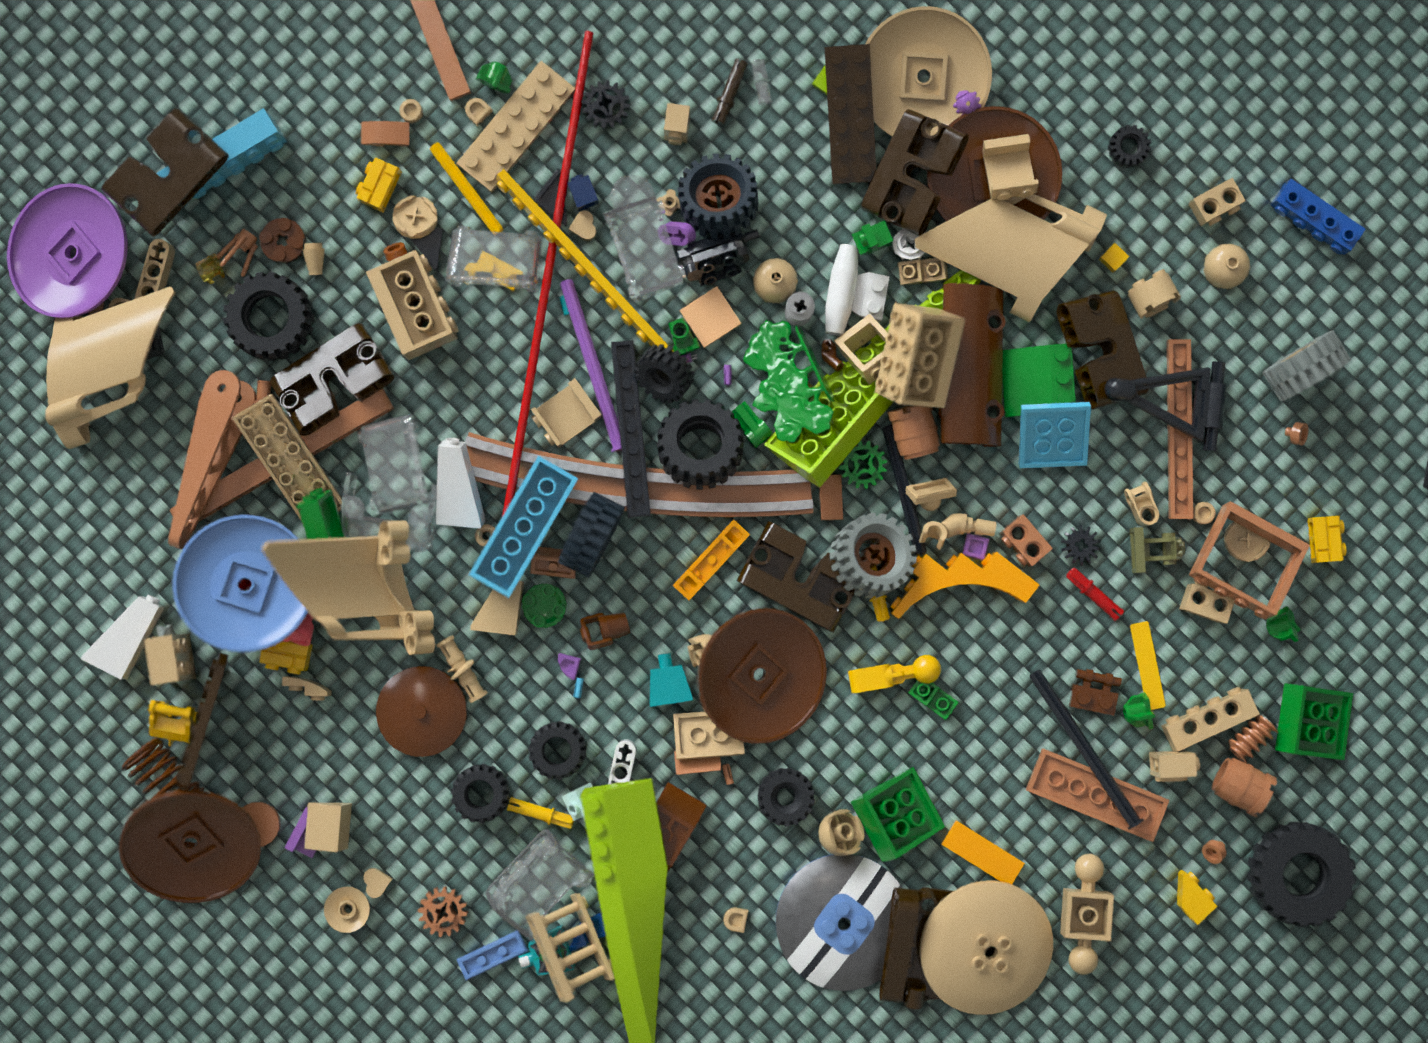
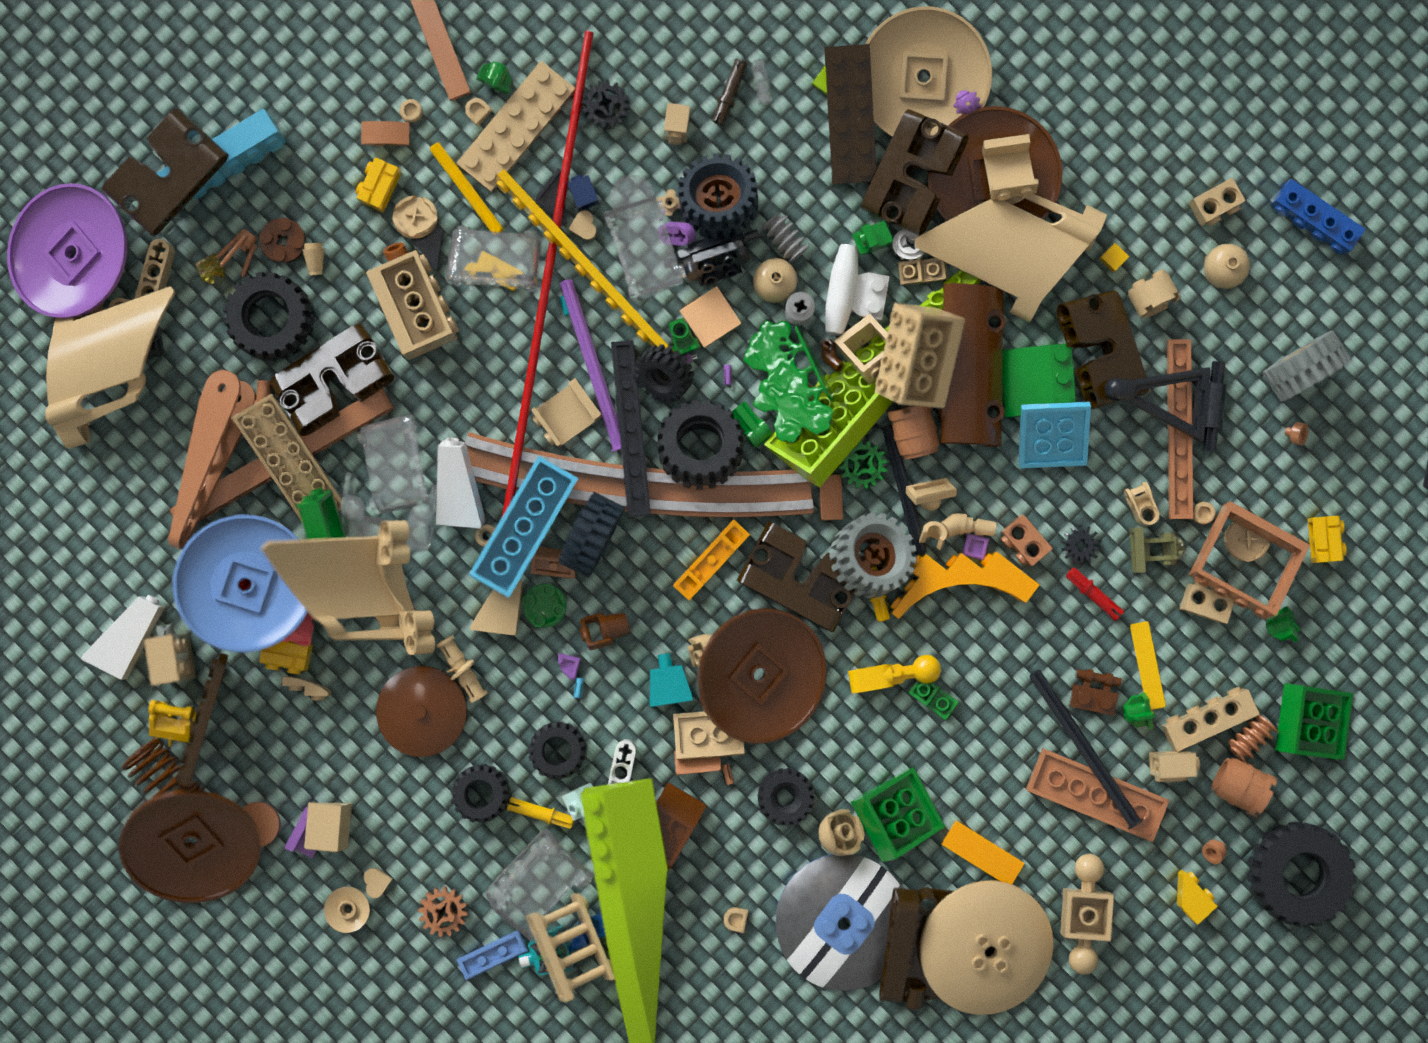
black tyre [1108,124,1151,168] -> none
none -> light grey piece [762,213,810,263]

